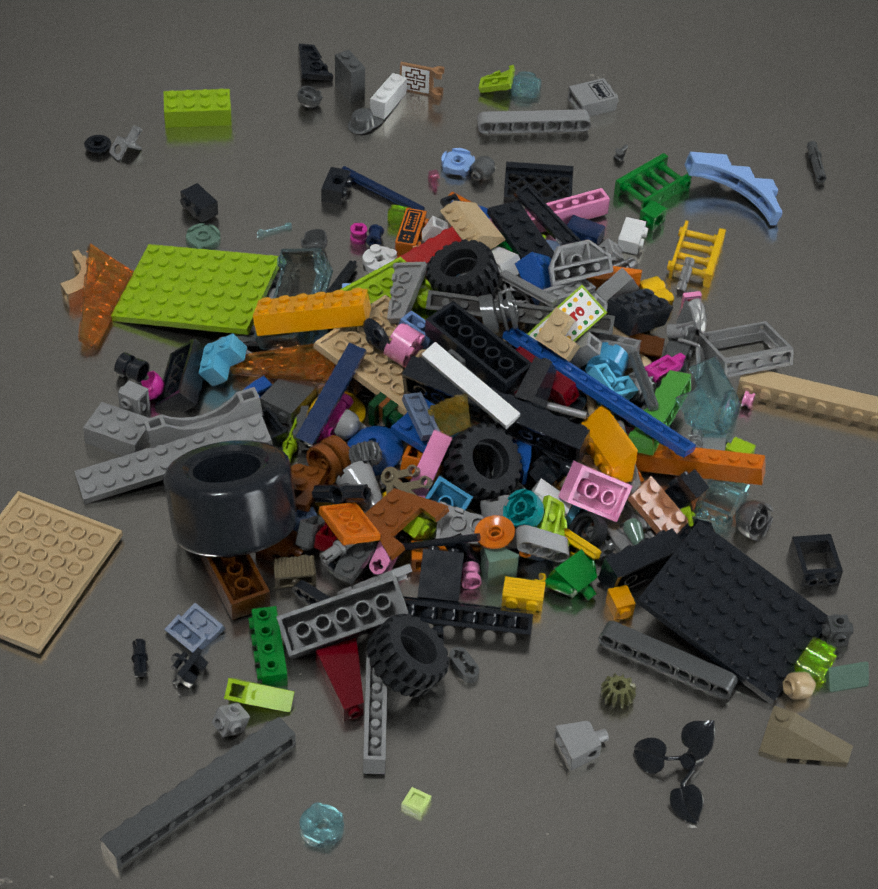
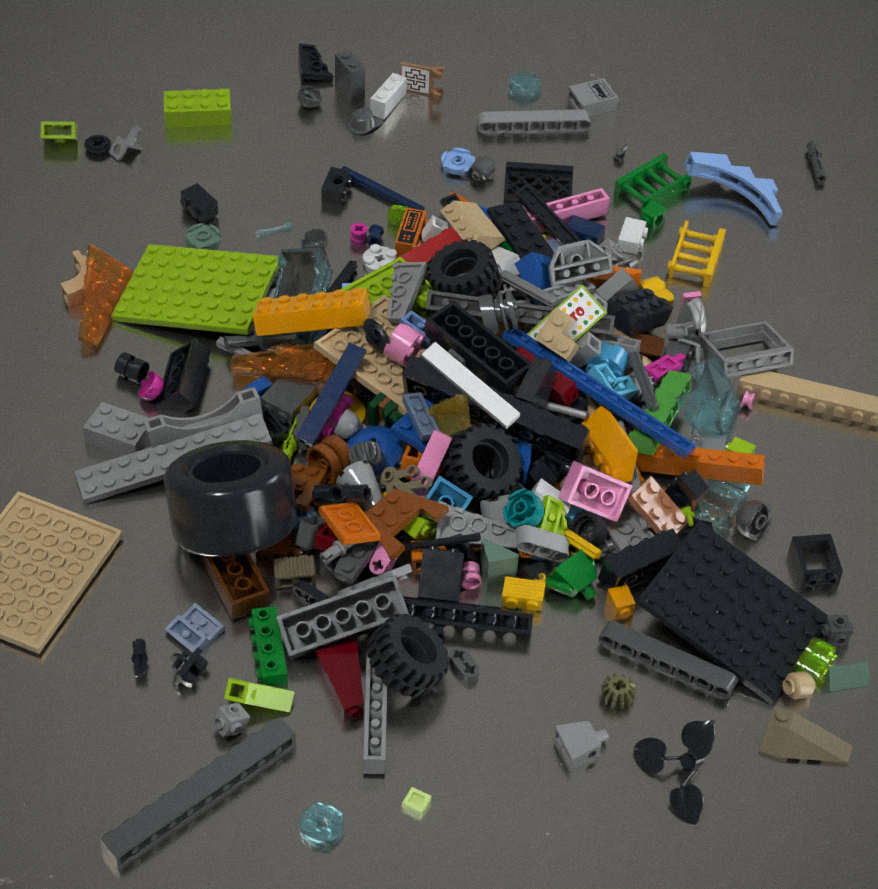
light grey brick [118,380,151,417] -> none
medium azure brick [198,334,247,386] -> none
clear pink hand [428,169,439,192] -> none
orange dish [474,515,515,549] -> none
lime wing [478,65,515,93] -> none
sand green cone [623,518,645,546] -> none
light grey axle [677,257,695,291] -> none
none -> lime brick [41,121,77,143]

